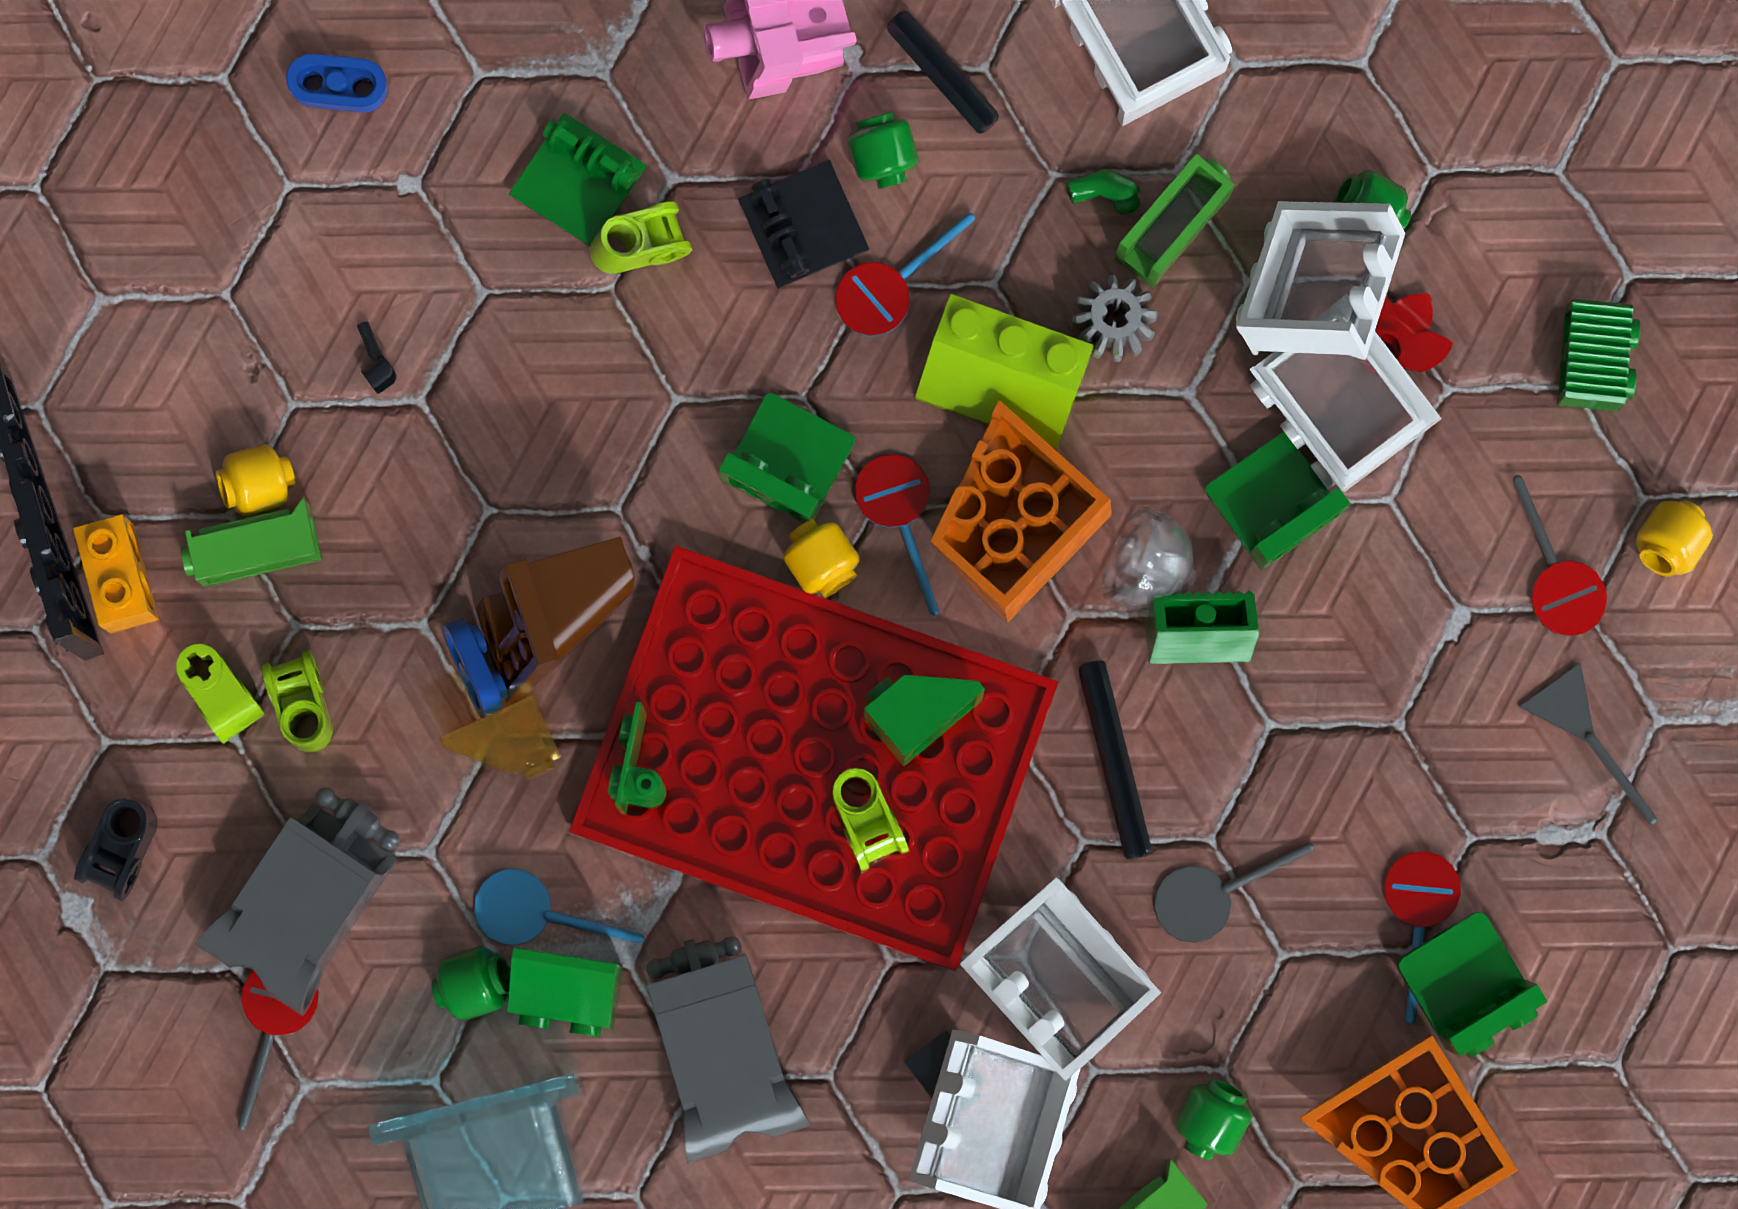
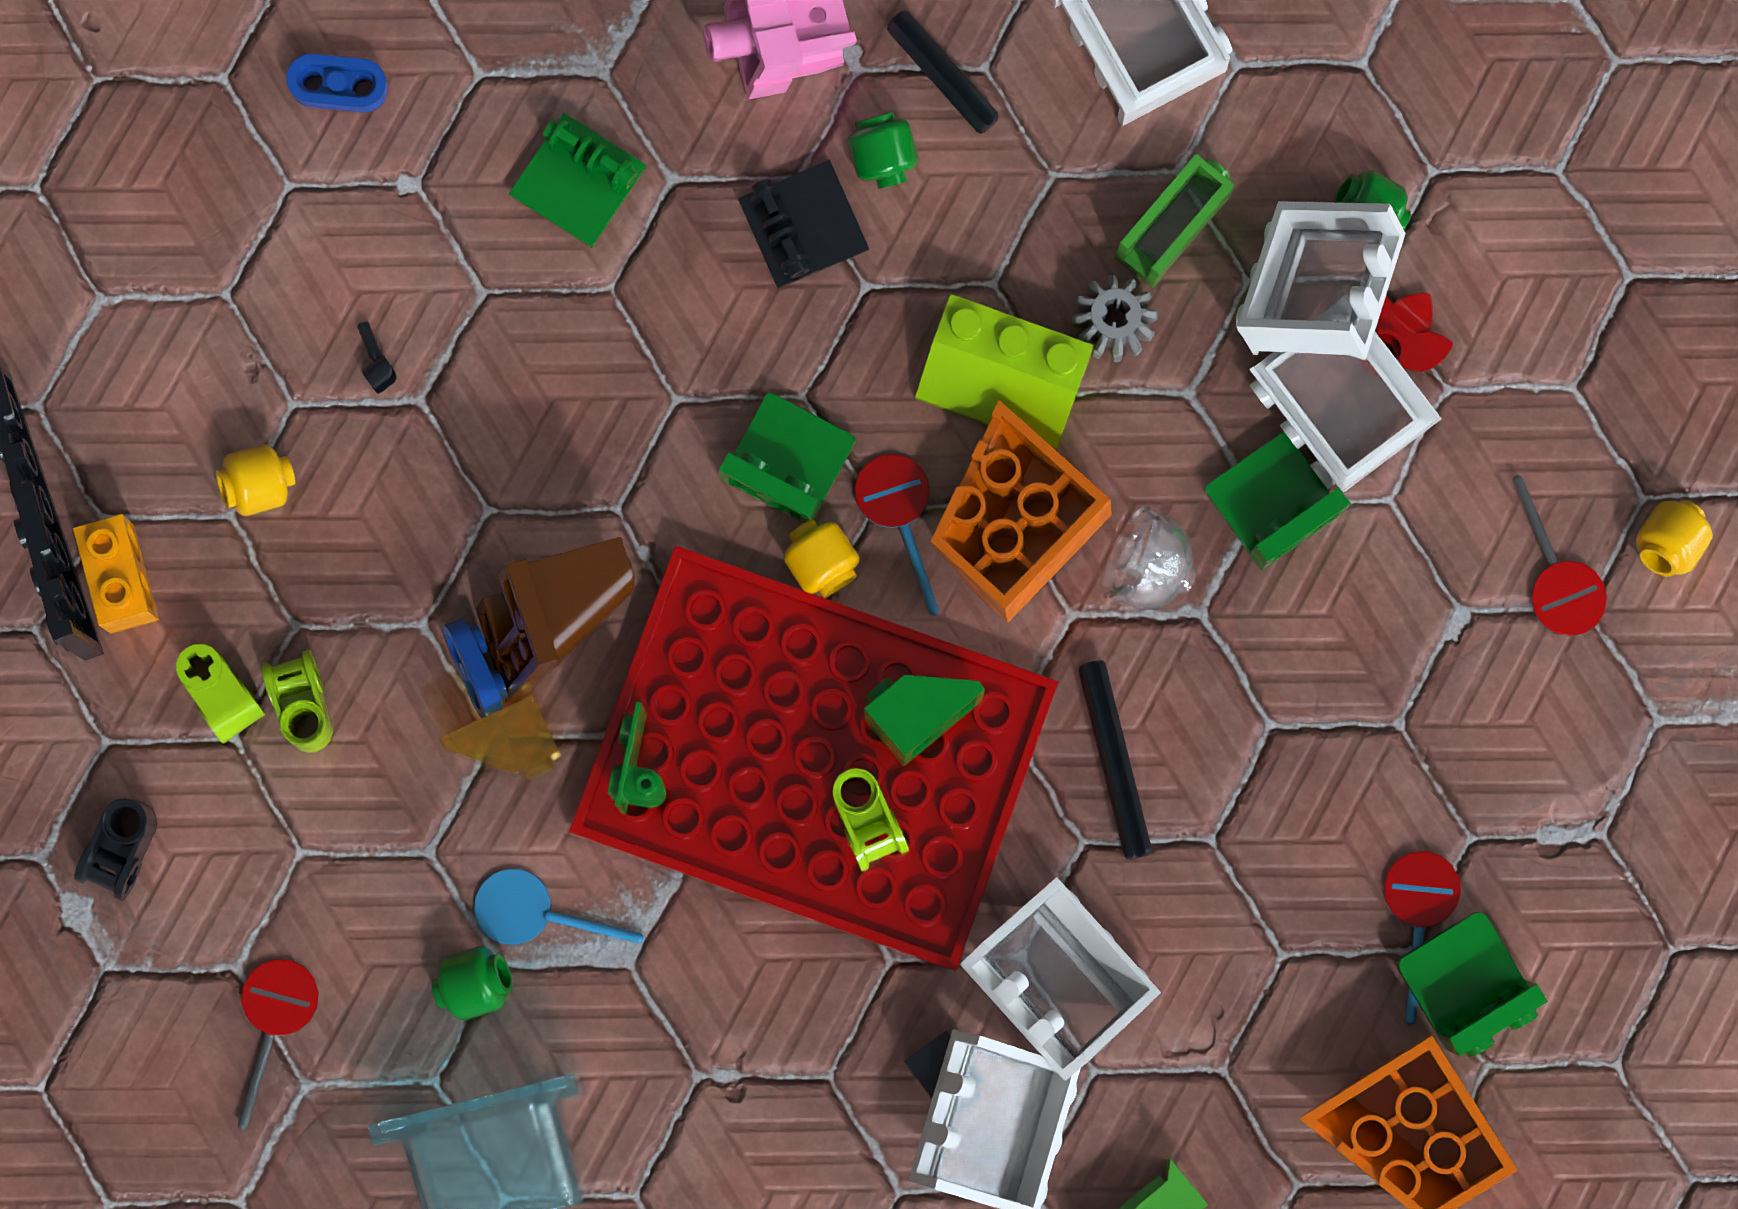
bright green window [180,497,323,587] -> none
dark grey piece [195,788,399,1016] -> none
green slope [507,947,623,1038] -> none
lime piece [589,201,693,274] -> none
dark grey piece [646,936,811,1164] -> none
red piece [835,213,975,337] -> none
green arm [1066,169,1140,214] -> none
green brick [1145,590,1259,664] -> none
dark grey piece [1154,843,1315,943] -> none
green head [1175,1079,1253,1160] -> none
dark grey piece [1520,662,1657,825] -> none
green brick [1557,298,1640,412] -> none

